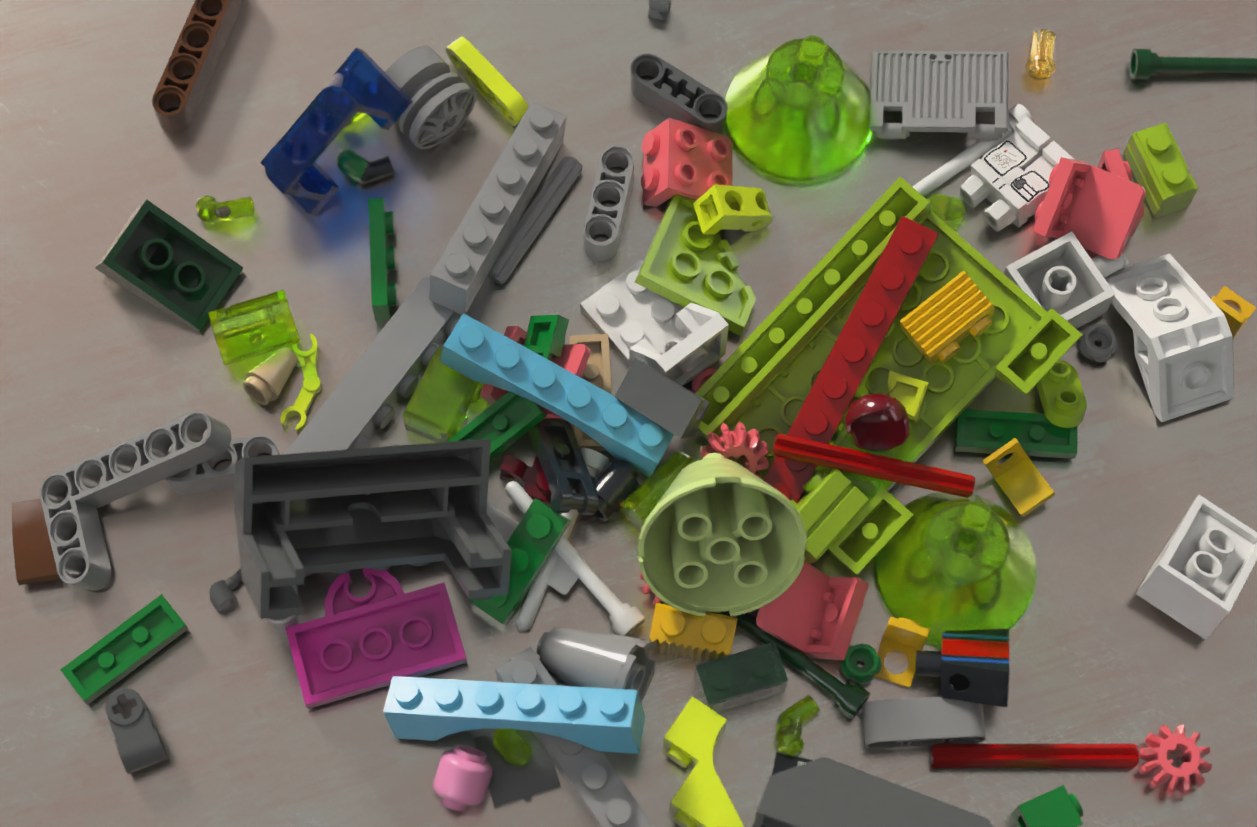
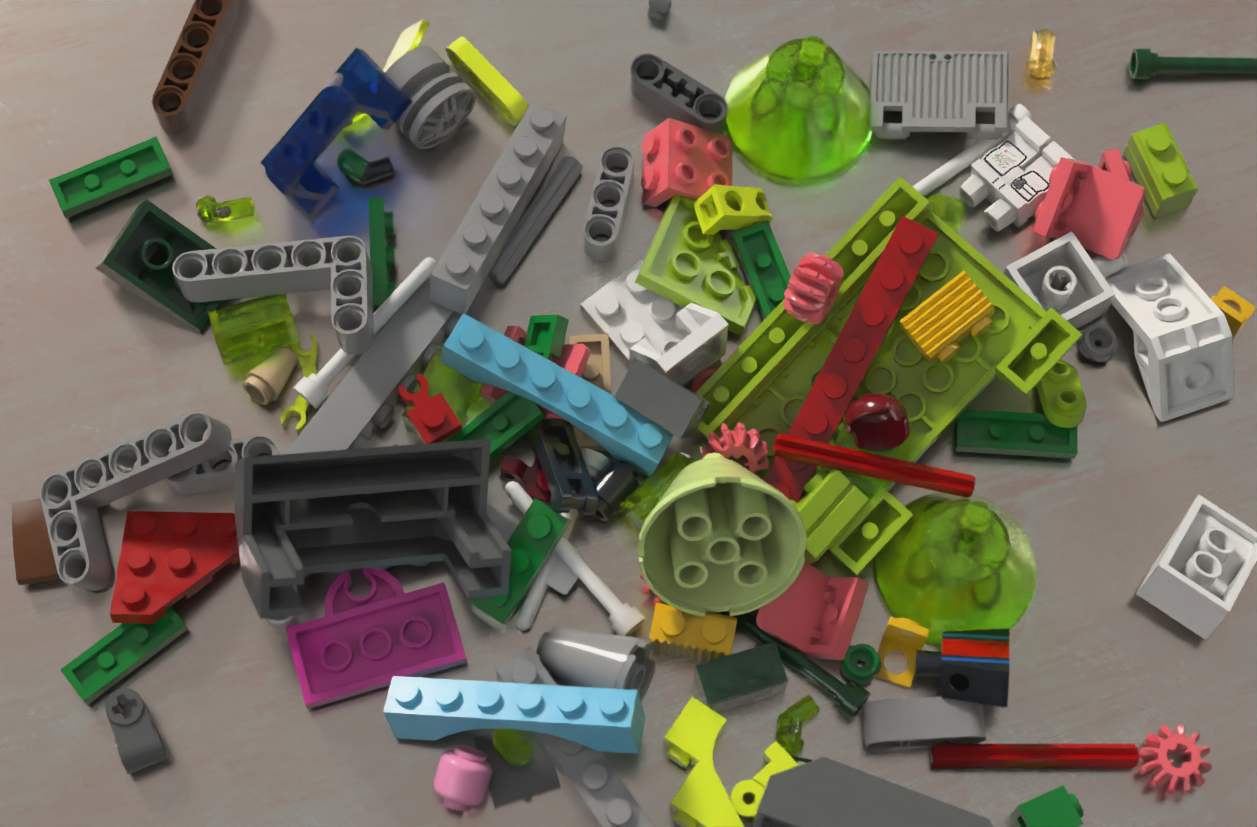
dark grey hand [210,568,242,612] -> none
neon yellow tile [888,371,929,423] -> none
yellow bracket [982,438,1055,517] -> none
none -> green plate [49,136,173,218]
none -> red plate [110,511,240,624]
none -> light grey beam [172,236,374,355]
none -> white piece [293,257,437,409]
none -> clear neon green piece [376,19,430,85]
none -> red plate [398,374,463,444]
none -> neon yellow leg [730,741,799,822]
none -> green plate [731,221,791,320]
none -> coral gear [783,252,844,325]

